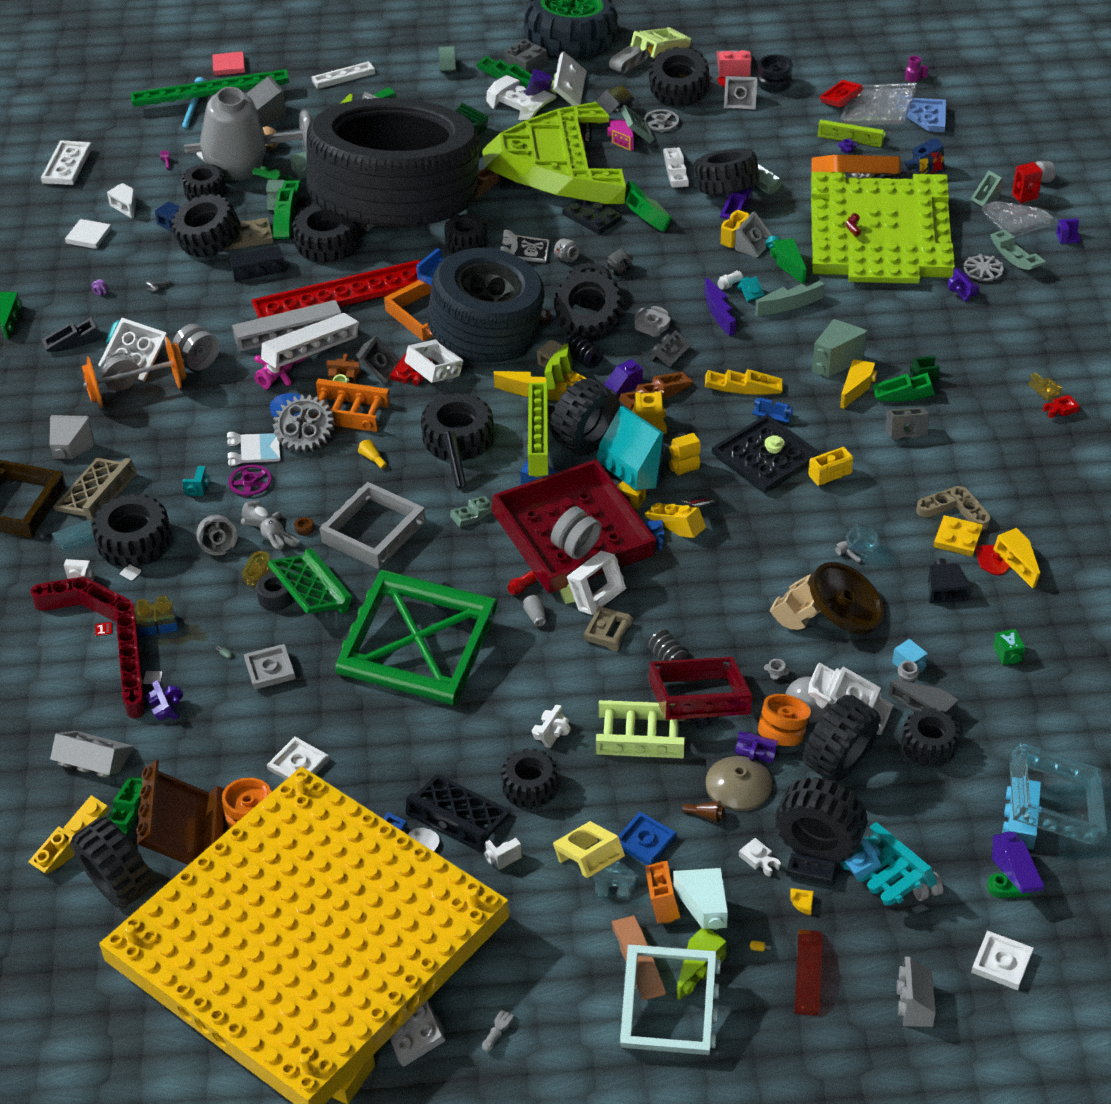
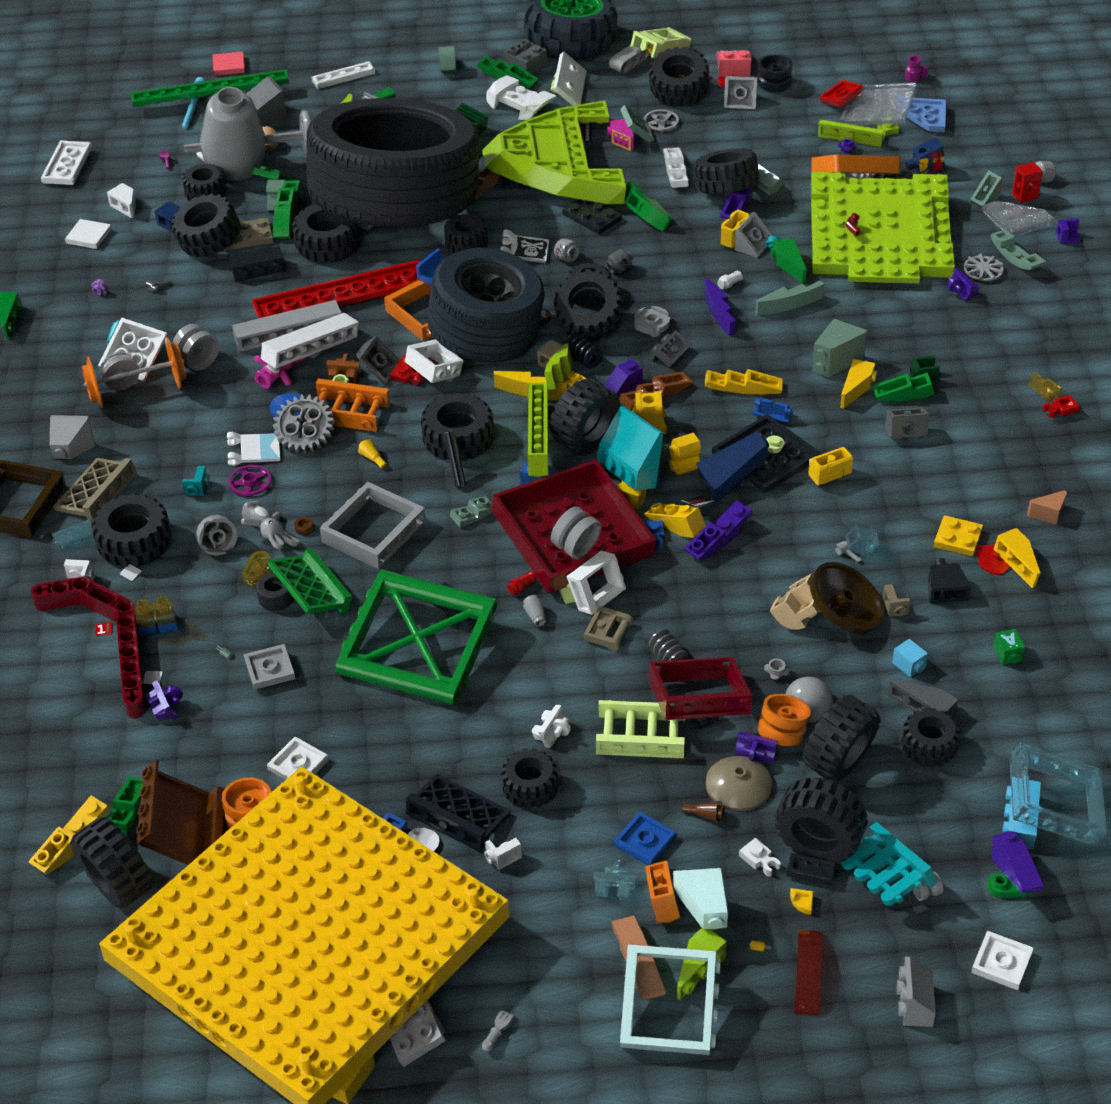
black slope [41,317,103,352] -> none
light grey slope [50,731,134,777] -> none
sand green brick [290,151,307,179] -> none
dark purple slope [525,69,553,96] -> none
light yellow panel [553,821,625,878] -> none
black brick [596,85,635,115] -> none
teal bracket [737,276,764,302] -> none
white piece [808,662,893,735] -> none
dark azure bracket [845,839,881,880] -> none
light grey cone [898,661,919,683] -> none
dark tan beam [916,486,990,530] -> none
none -> dark purple slope [684,500,752,561]
none -> dark blue slope [696,431,770,501]
none -> lime plate [877,119,899,136]
none -> dark tan bracket [882,584,911,617]
none -> nougat slope [1027,490,1067,525]

